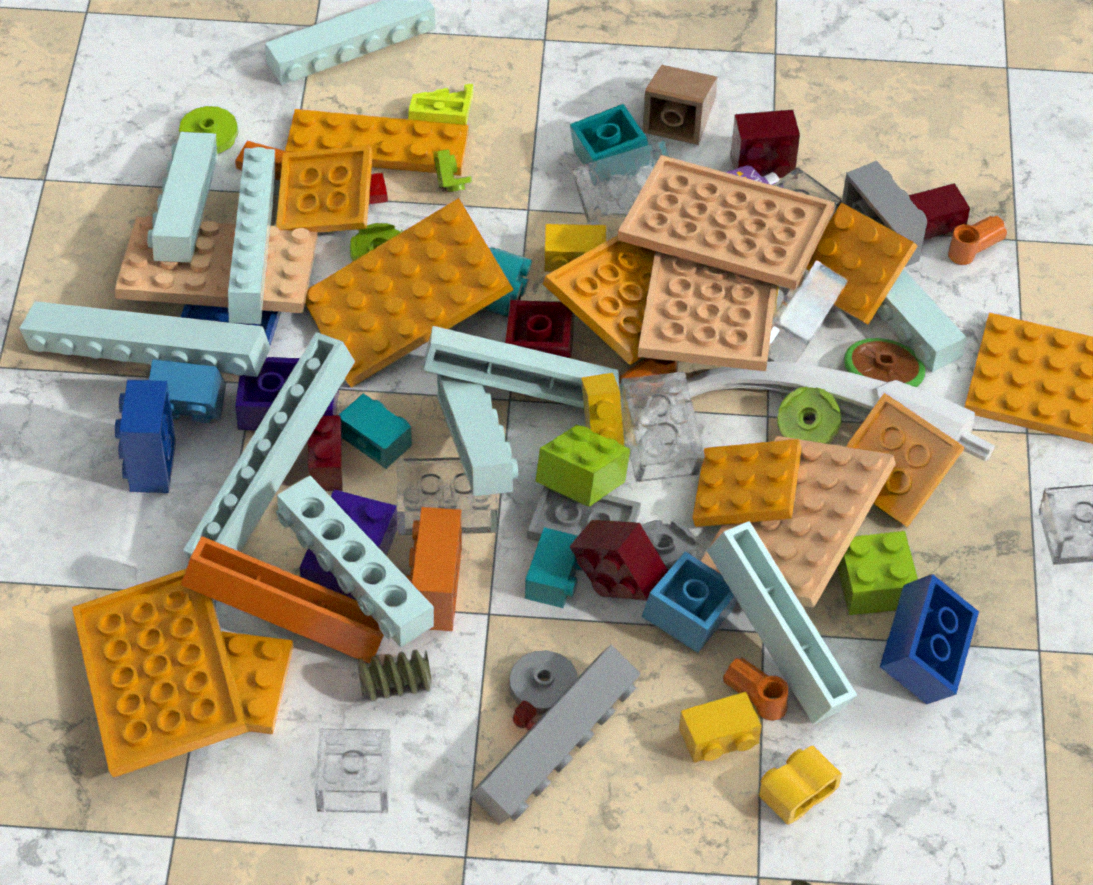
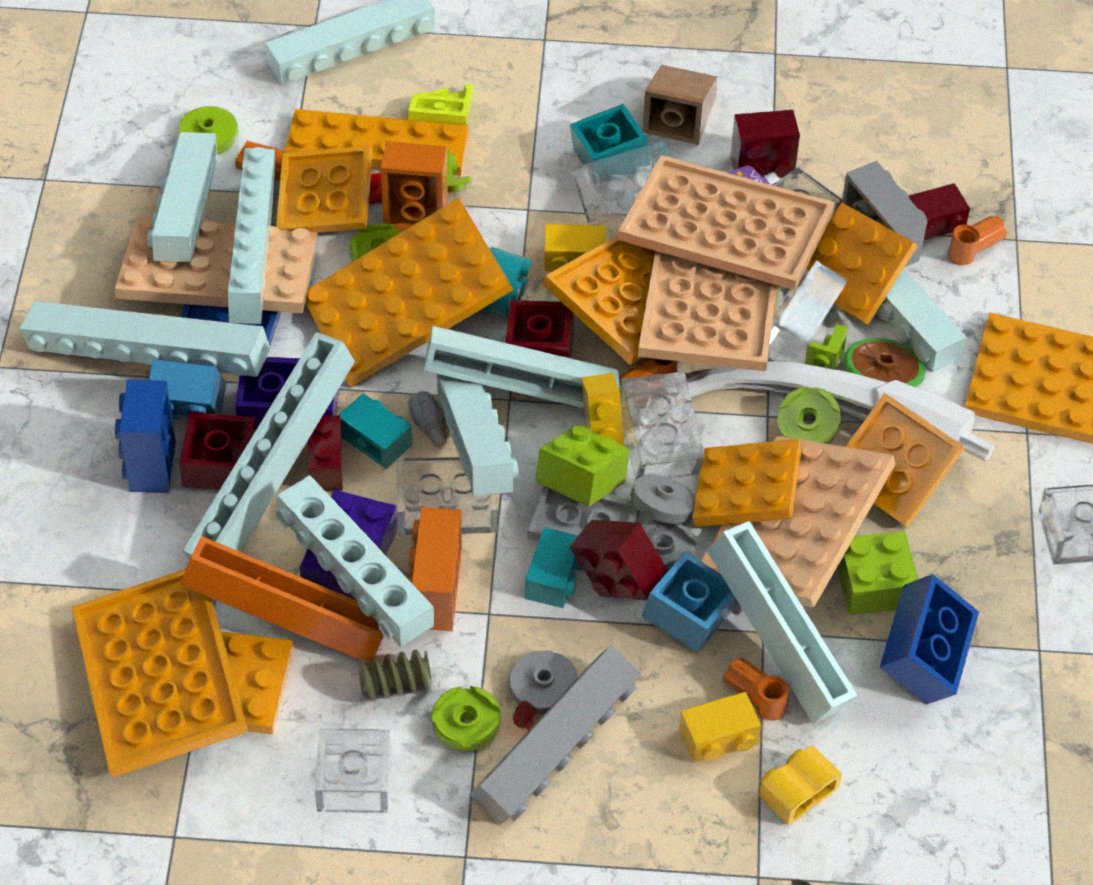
none -> dark red brick [179,412,256,490]
none -> orange brick [381,141,448,232]
none -> light grey piece [408,391,447,447]
none -> lime plate [432,686,501,751]
none -> light grey plate [630,474,695,524]
none -> lime bracket [805,324,848,370]

